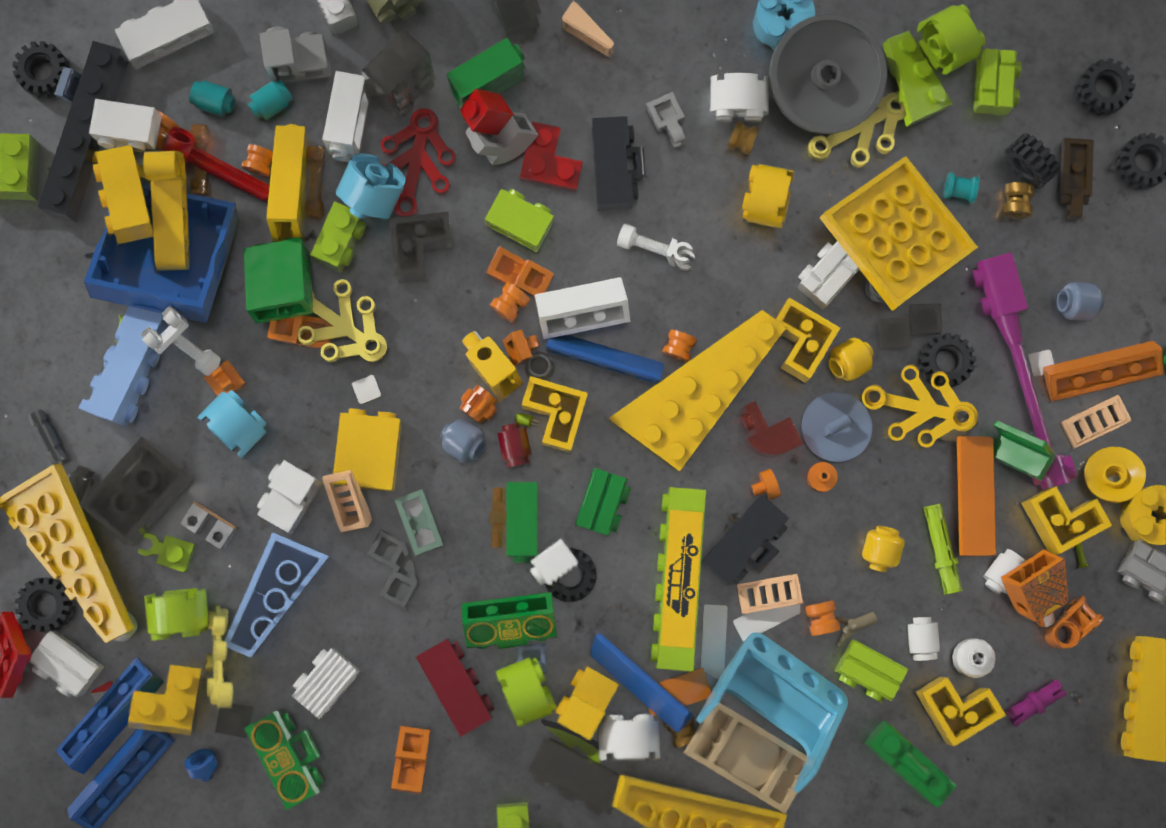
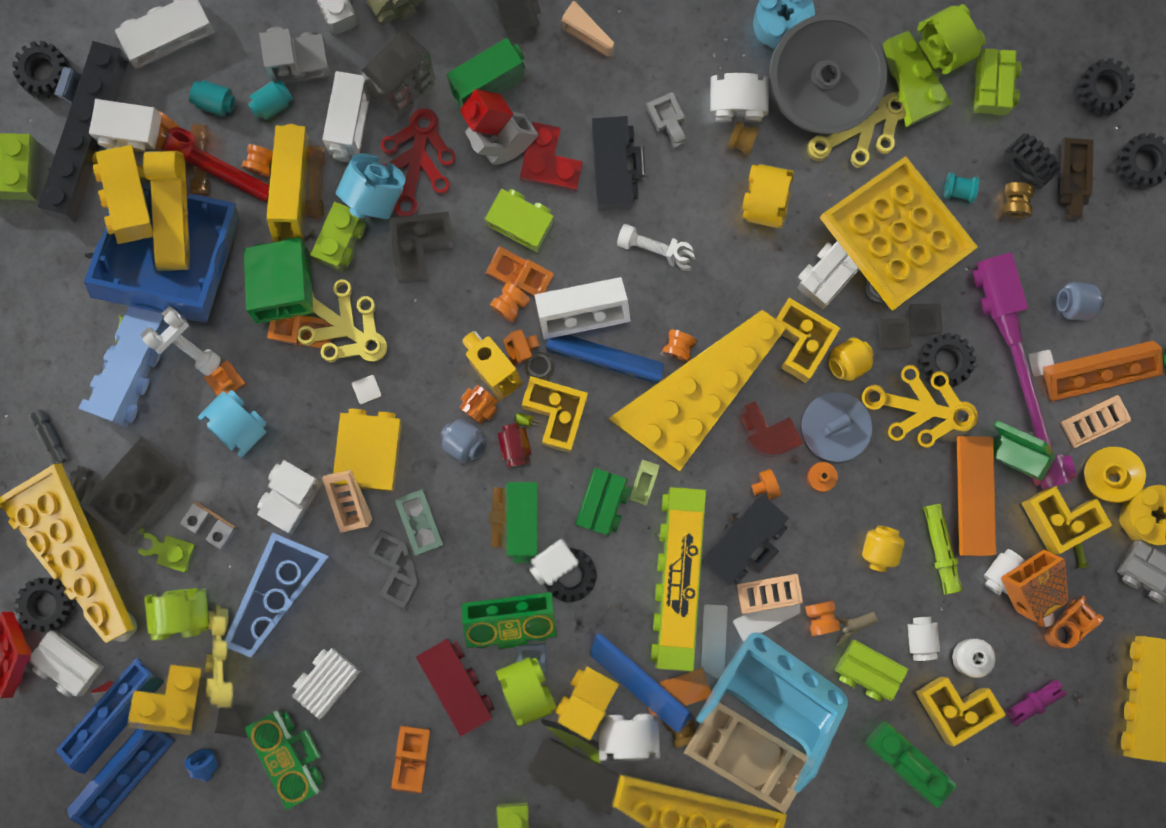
none -> yellowish green piece [629,460,660,506]

